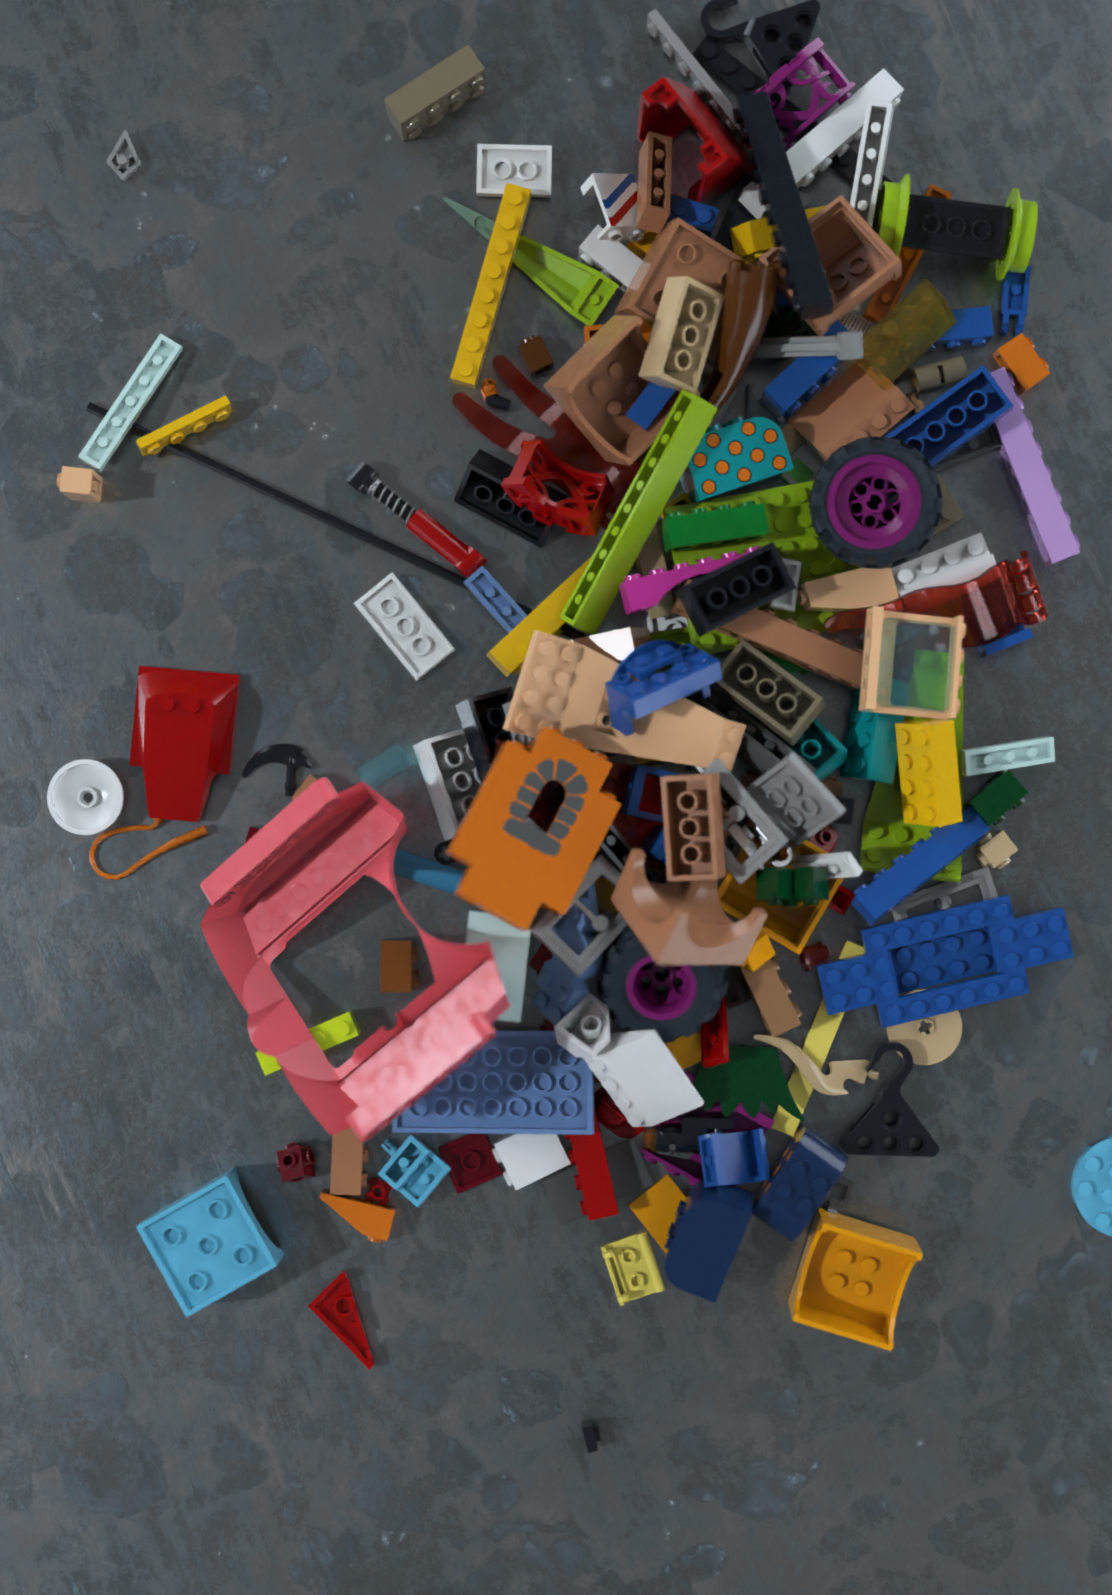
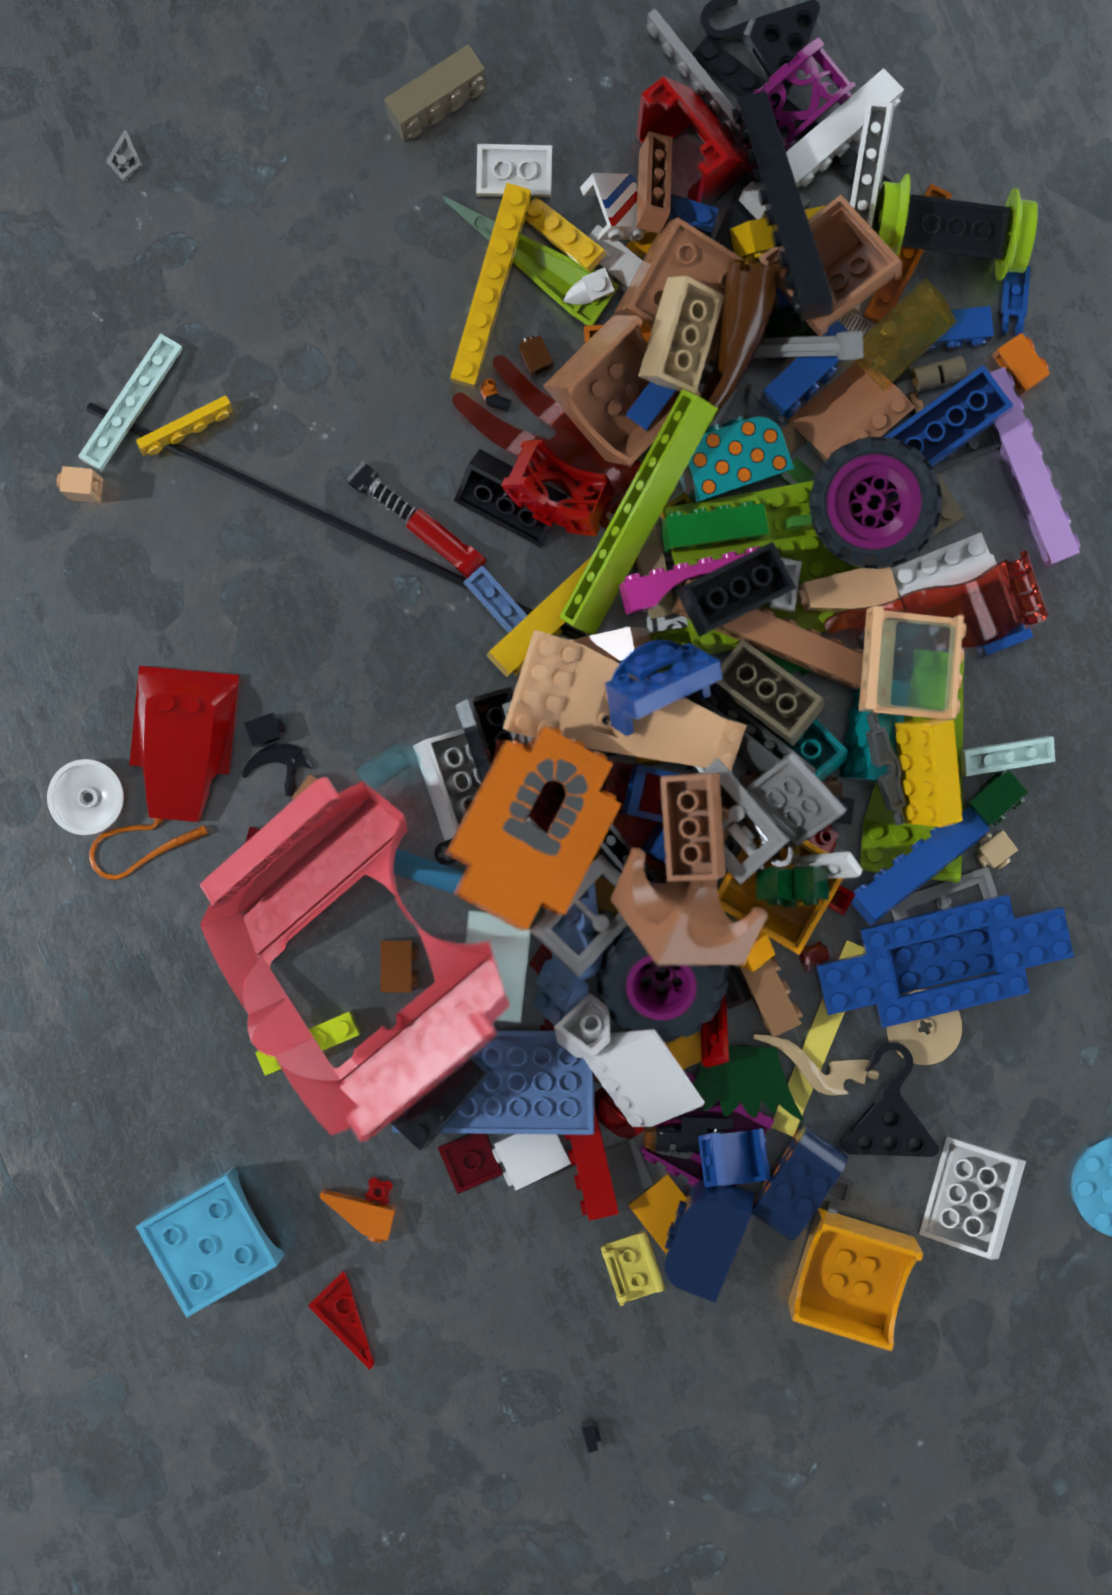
dark red brick [276,1142,316,1183] -> none
nougat brick [330,1128,369,1195] -> none
white tile [354,572,456,681] -> none
medium azure plate [378,1135,452,1208] -> none
none -> black brick [244,713,286,748]
none -> black brick [390,1054,493,1151]
none -> yellow plate [525,197,607,273]
none -> white plate [564,267,615,305]
none -> bright green tile [783,514,813,531]
none -> dark grey piece [866,712,906,825]
none -> white slope [919,1137,1026,1259]

